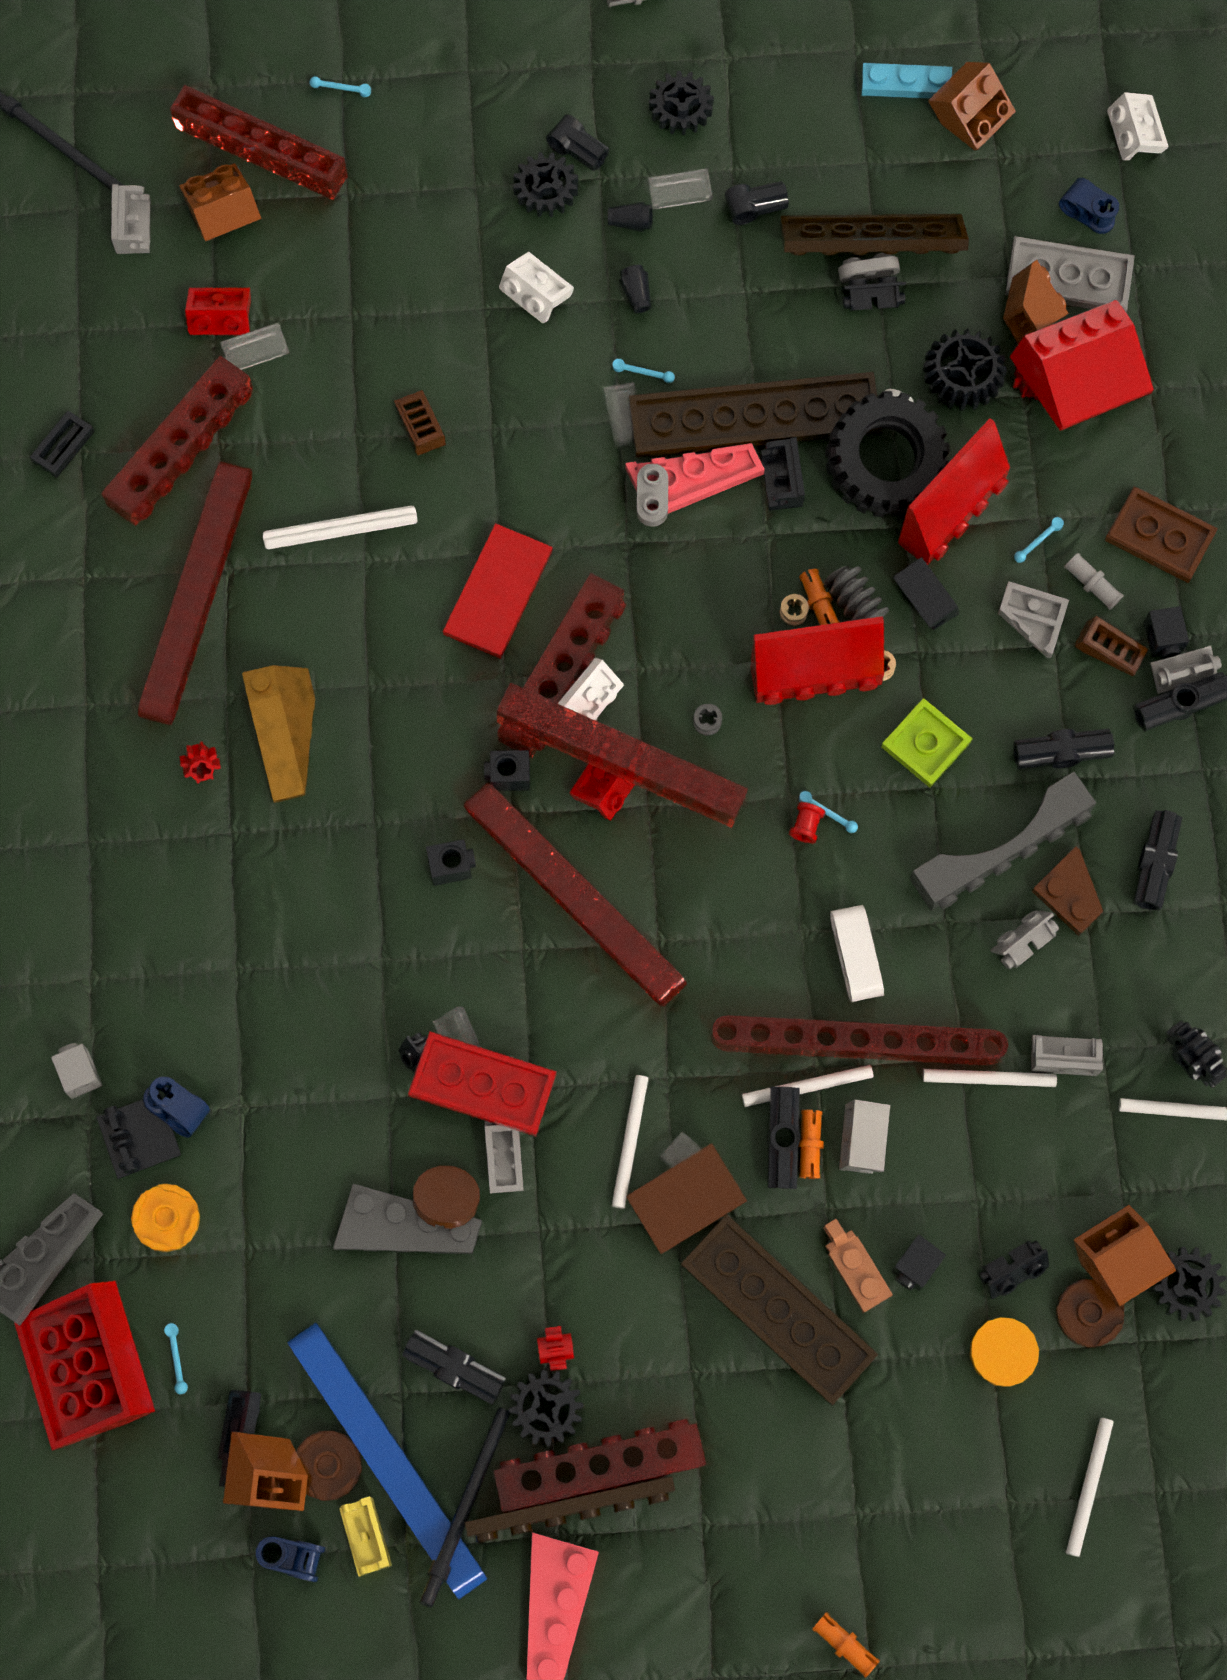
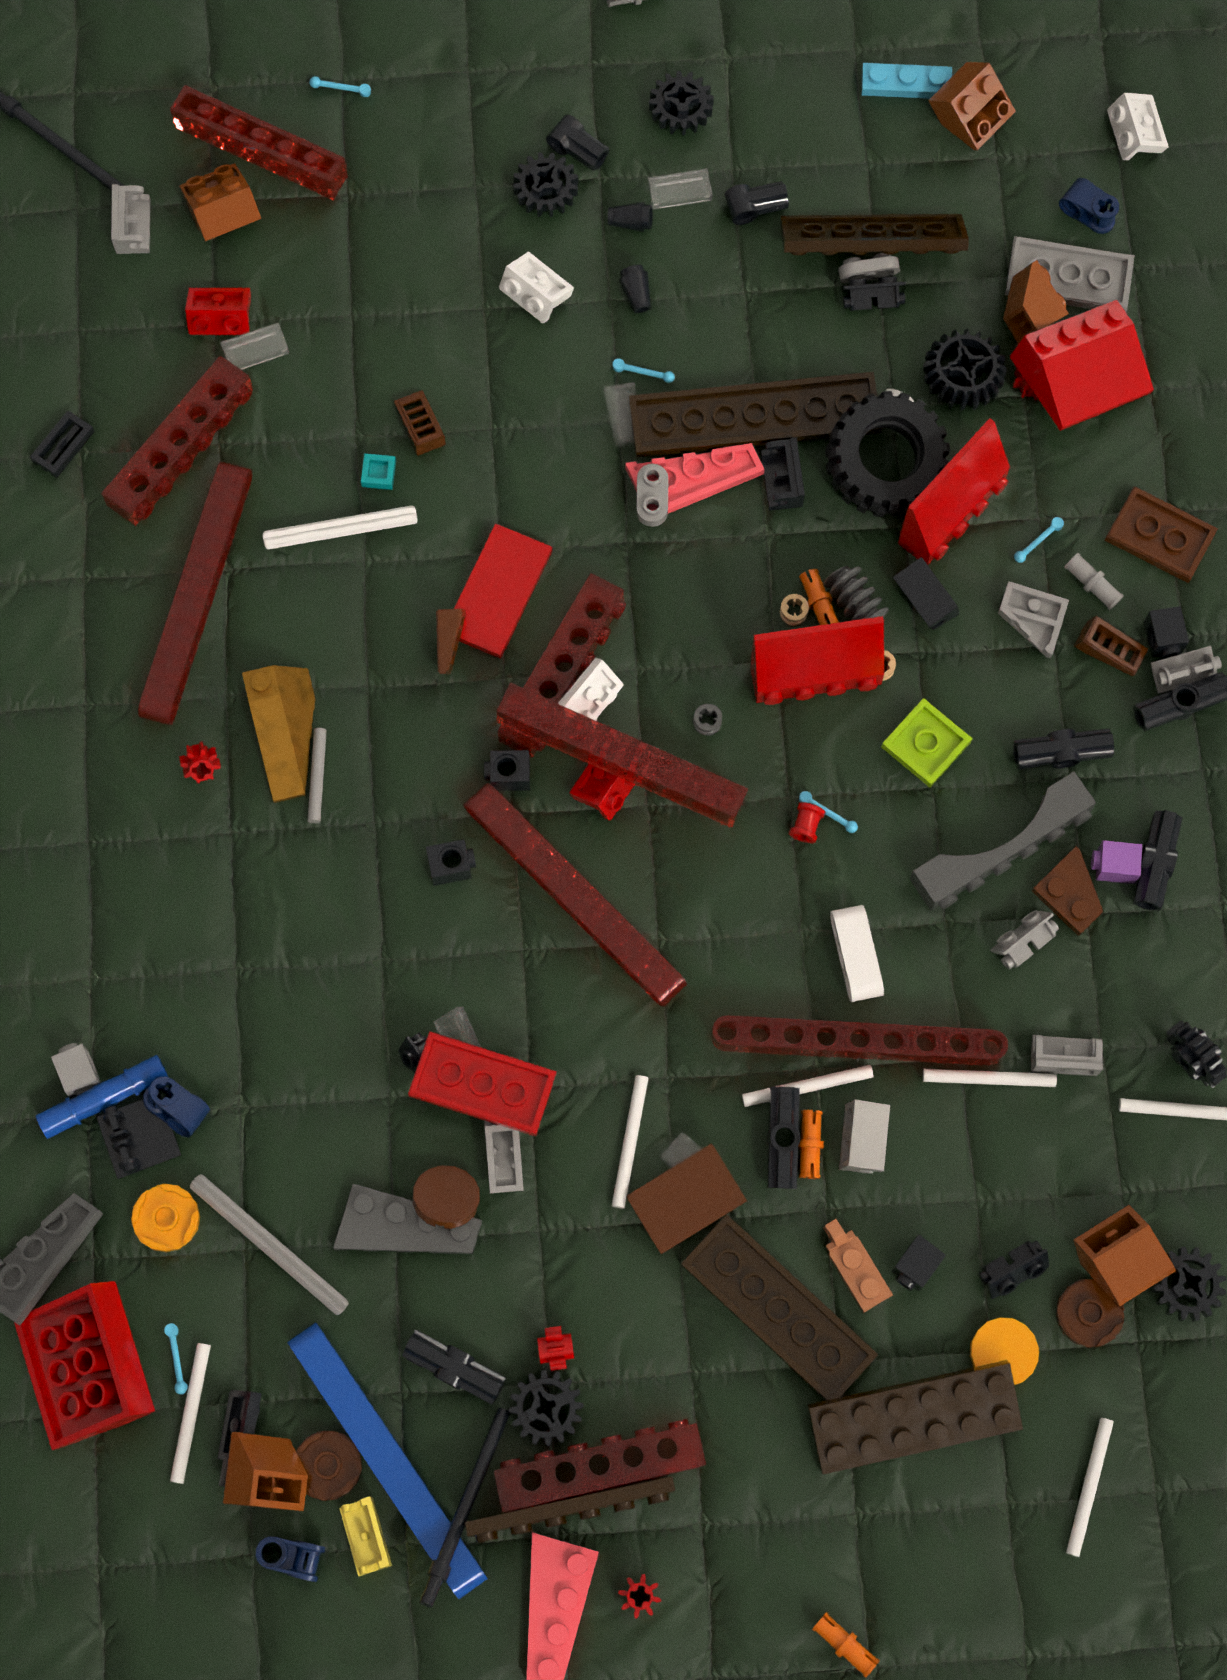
none -> blue piece [36,1055,169,1139]
none -> white bar [170,1343,211,1484]
none -> light grey axle [190,1174,349,1315]
none -> light grey bar [308,728,327,823]
none -> teal plate [361,453,396,490]
none -> reddish brown slope [436,609,466,674]
none -> red gear [618,1574,662,1619]
none -> dark brown plate [807,1360,1023,1475]
none -> medium lavender brick [1091,840,1142,884]

